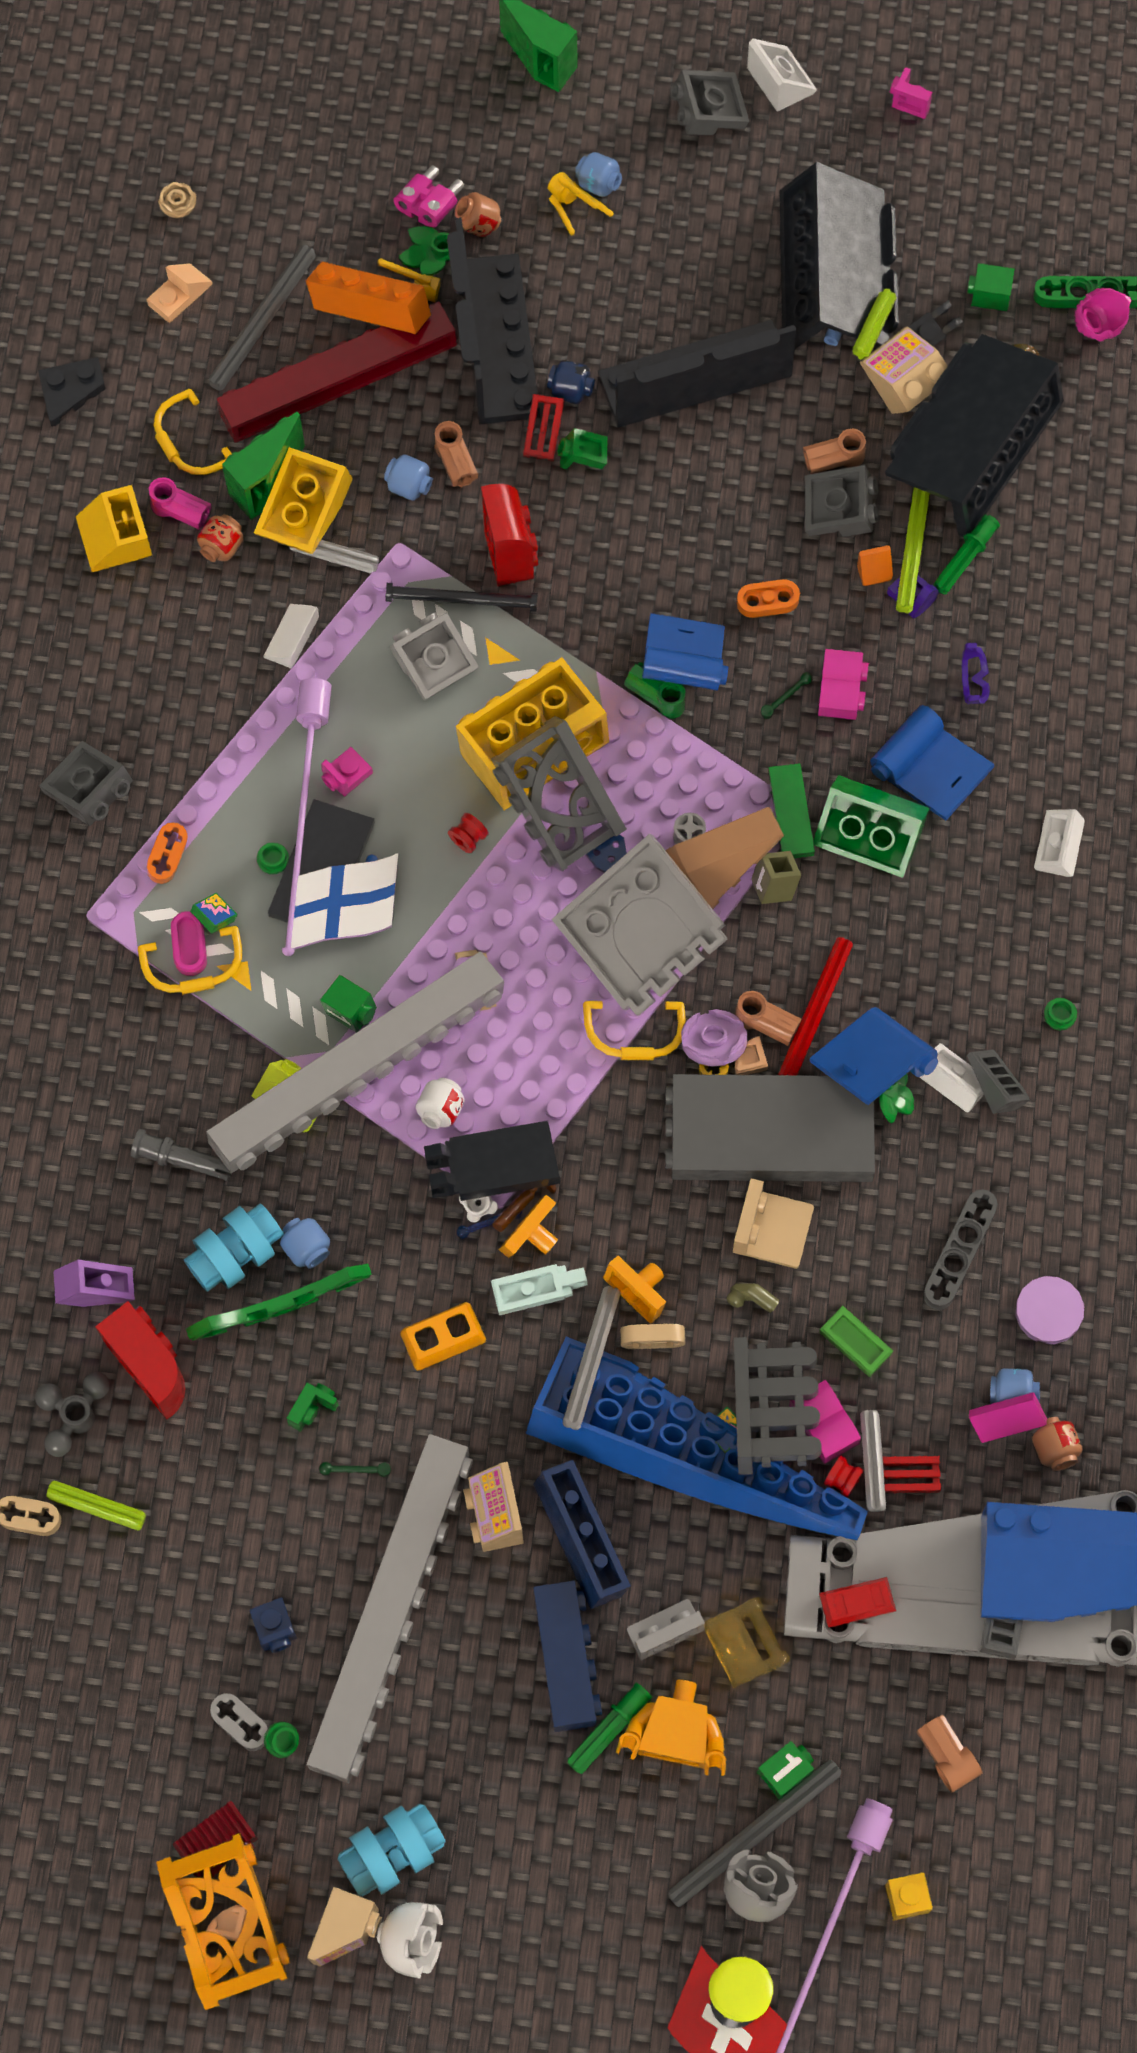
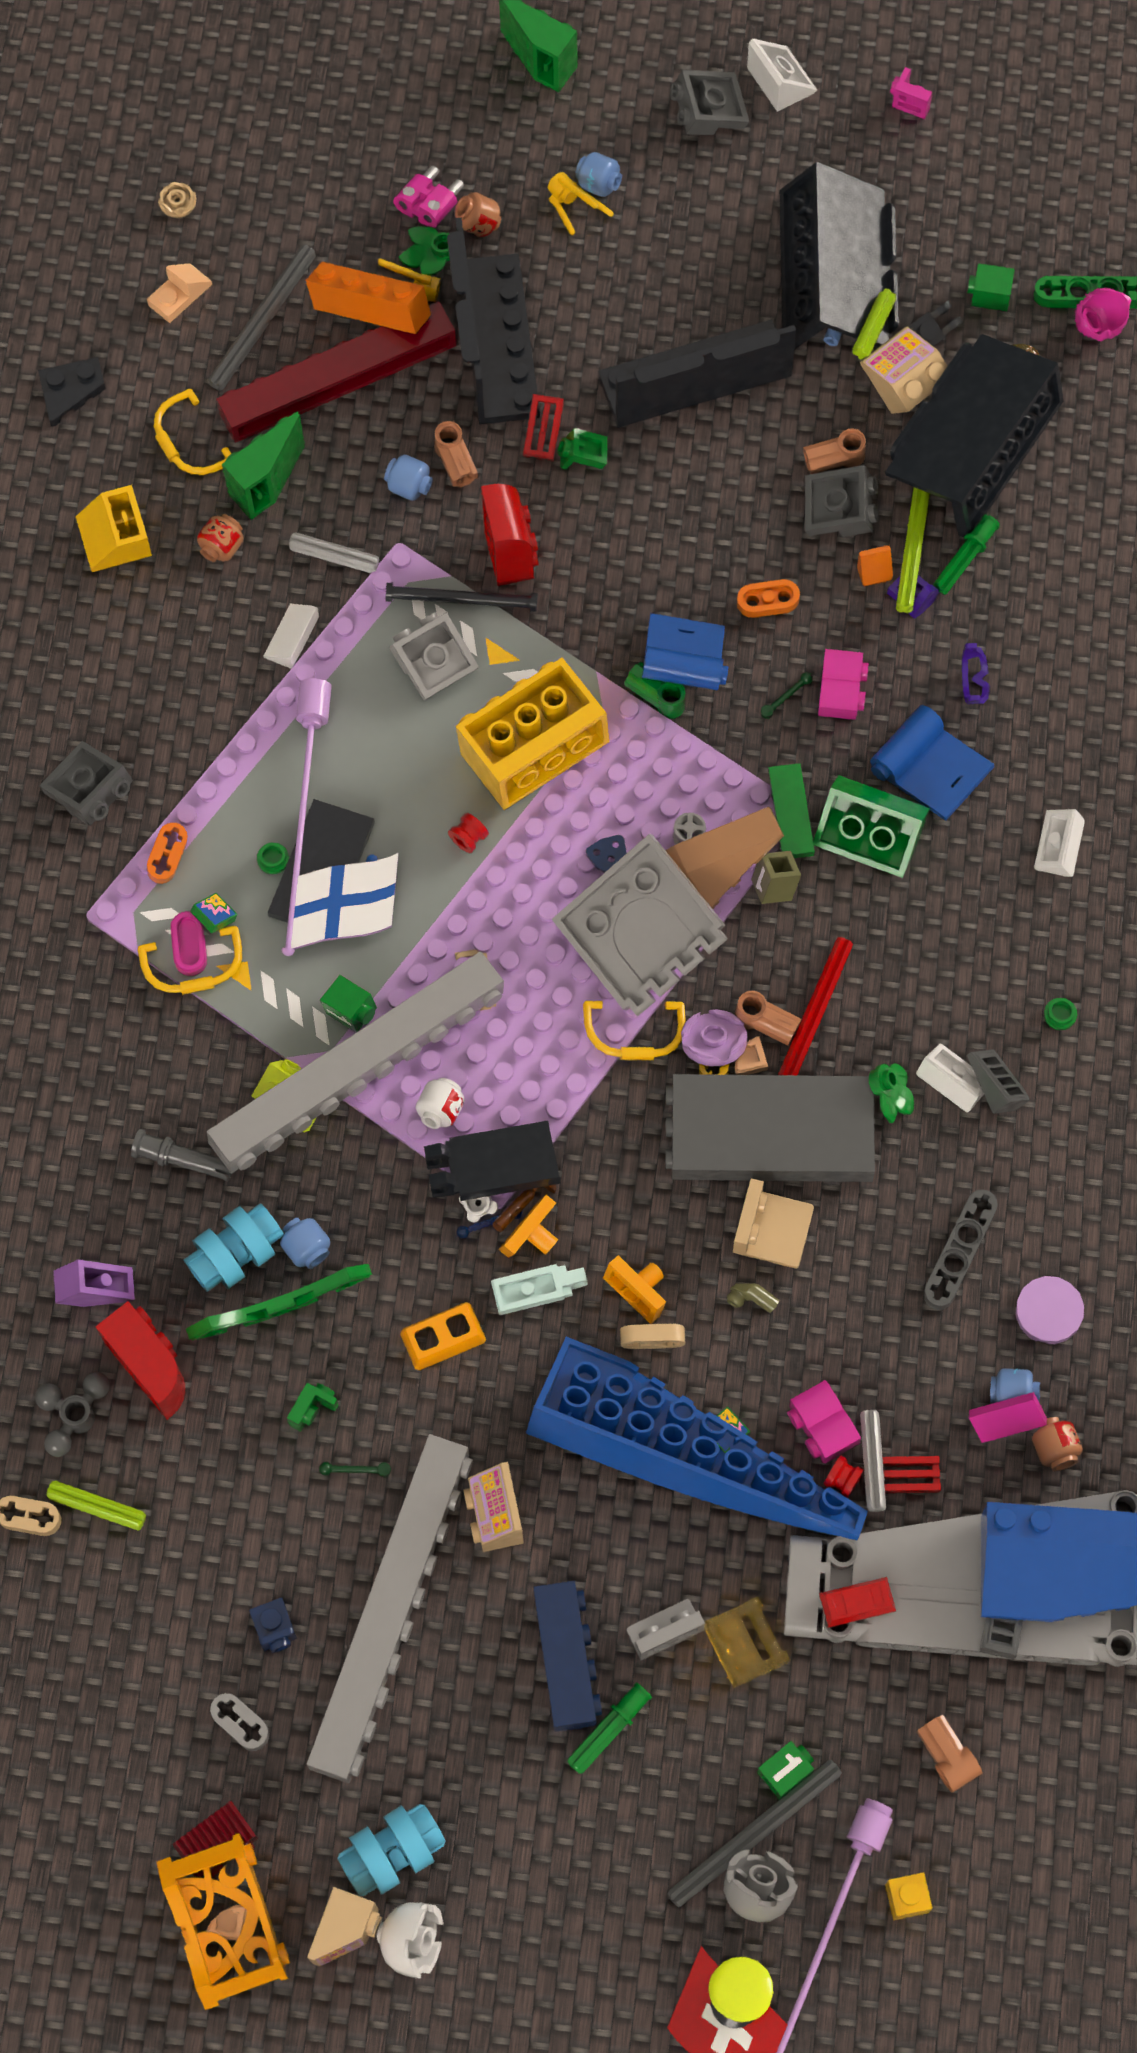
dark pink piece [149,477,211,530] -> none
yellow slope [254,447,353,554] -> none
green plate [264,1721,299,1758] -> none
dark pink bracket [321,747,373,797] -> none
dark grey fence [491,716,627,871] -> none
dark blue brick [533,1460,631,1610] -> none
dark blue head [547,360,595,404] -> none
light grey axle [563,1286,621,1430] -> none
light orange torso [616,1680,726,1776] -> none
dark grey fence [734,1337,822,1475] -> none
blue door [810,1007,938,1105] -> none
bright green tile [819,1306,893,1378] -> none

